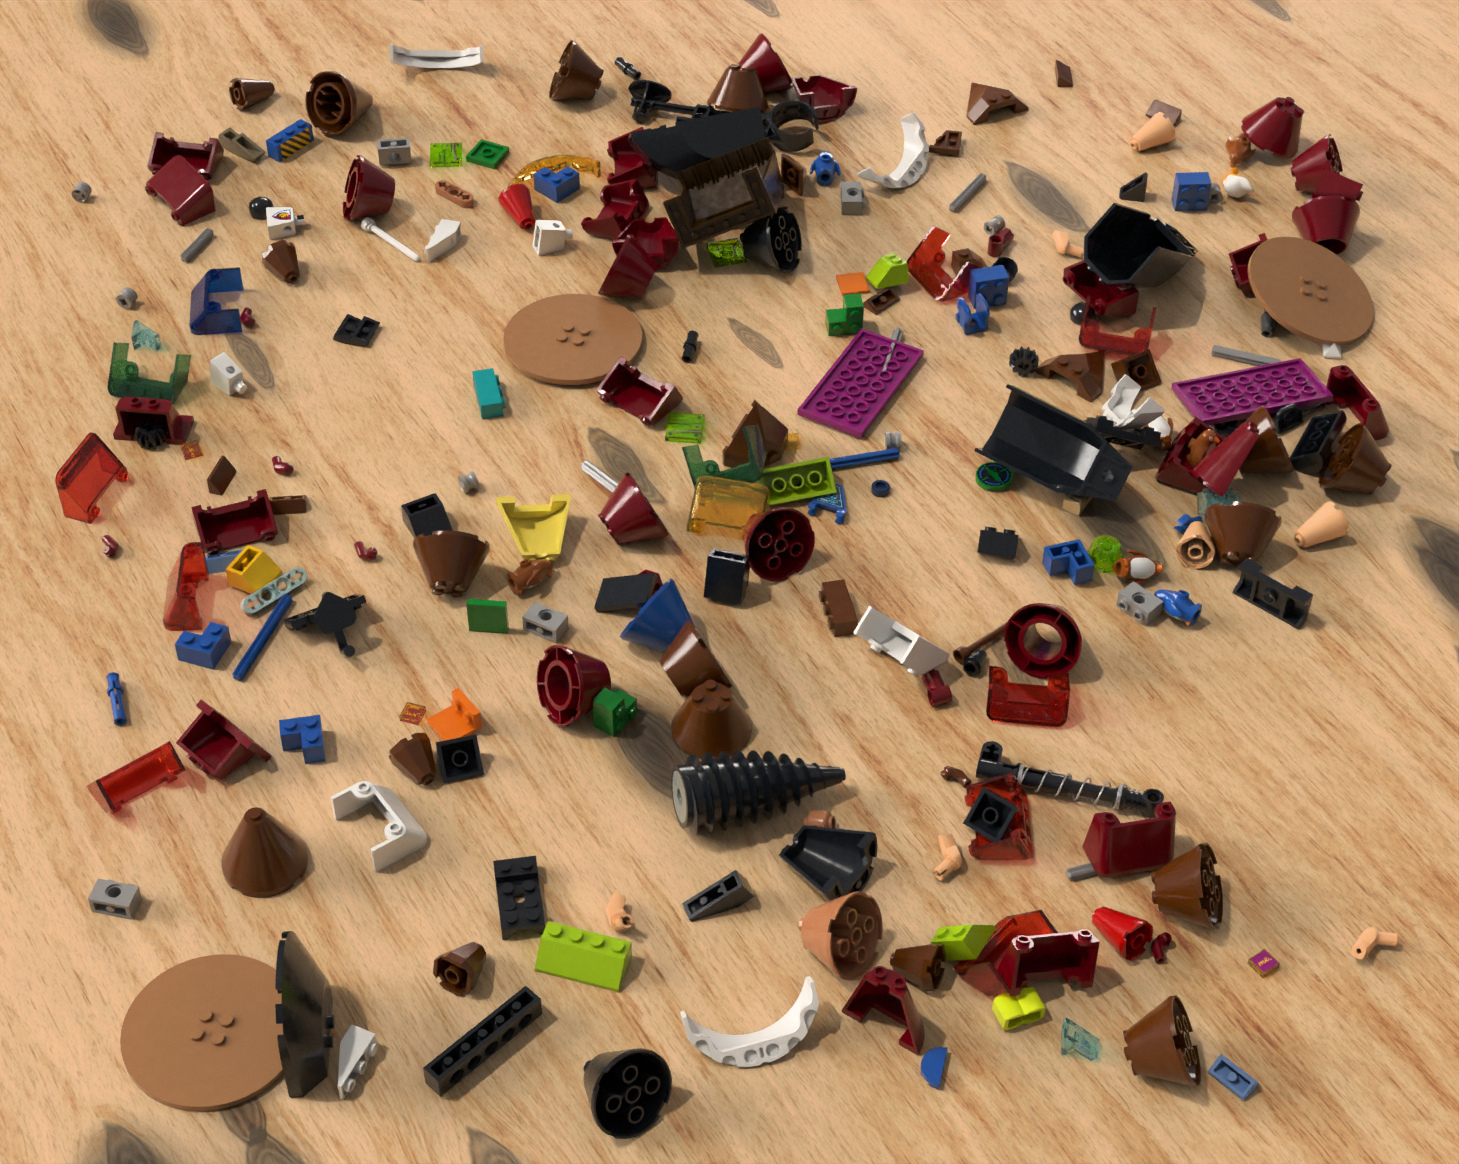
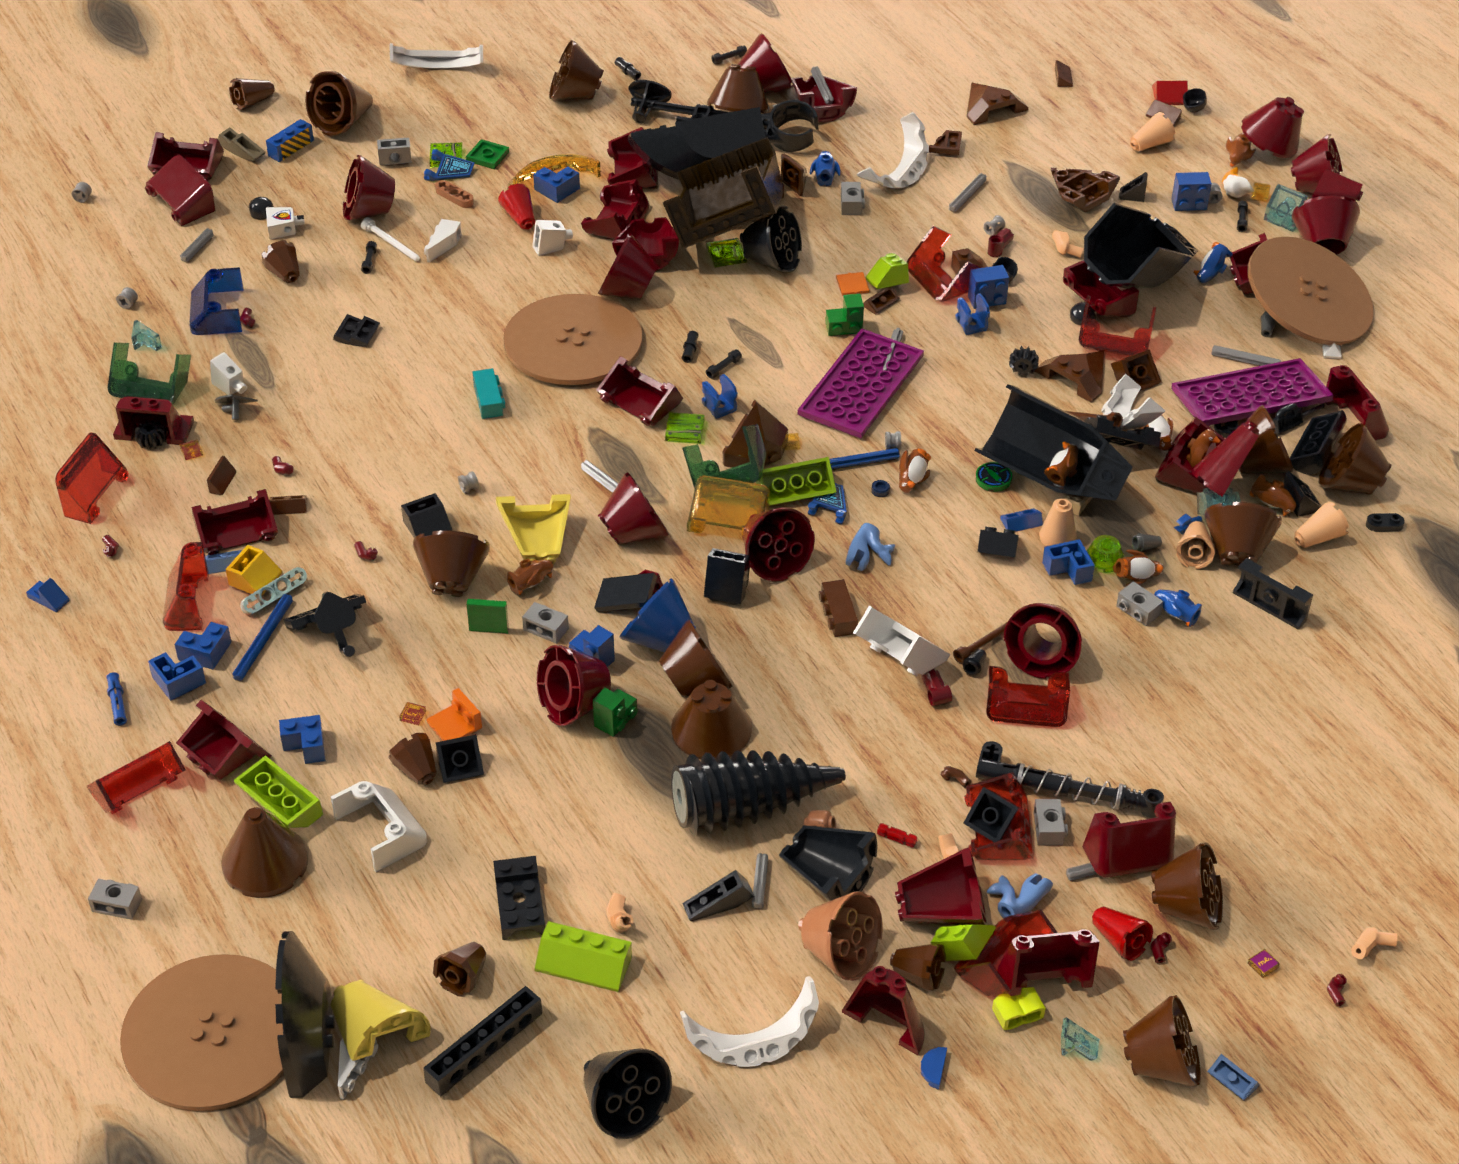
none -> blue slope [26,578,70,612]
none -> blue brick [148,652,206,701]
none -> dark grey shield [215,394,258,420]
none -> lime slope [233,755,324,828]
none -> light yellow cone [330,980,431,1061]
none -> black bar [361,241,377,274]
none -> flag [424,149,475,181]
none -> blue brick [569,625,615,667]
none -> blue piece [702,374,738,419]
none -> black bar [706,349,742,379]
none -> black bar [711,45,747,64]
none -> light grey axle [752,853,768,909]
none -> light grey axle [811,66,834,105]
none -> medium blue piece [846,523,895,571]
none -> red axle [877,823,918,847]
none -> dark red cone [895,847,987,925]
none -> animal [899,449,931,493]
none -> medium blue piece [987,873,1053,922]
none -> blue slope [1000,508,1043,531]
none -> light grey brick [1033,799,1068,845]
none -> light nougat cone [1039,499,1077,547]
none -> dark orange animal [1044,441,1079,486]
none -> reddish brown wedge [1051,168,1120,212]
none -> reddish brown piece [1066,411,1123,427]
none -> dark grey cone [1132,533,1162,552]
none -> red slope [1152,81,1188,105]
none -> black hair [1183,88,1207,112]
none -> blue animal [1193,242,1233,283]
none -> black bar [1237,201,1248,232]
none -> dark orange animal [1249,474,1296,516]
none -> clear yellow brick [1251,182,1271,202]
none -> clear light blue slope [1264,184,1308,232]
none -> black slope [1283,471,1321,517]
none -> dark red arm [1327,974,1347,1007]
none -> black plate [1366,513,1405,532]

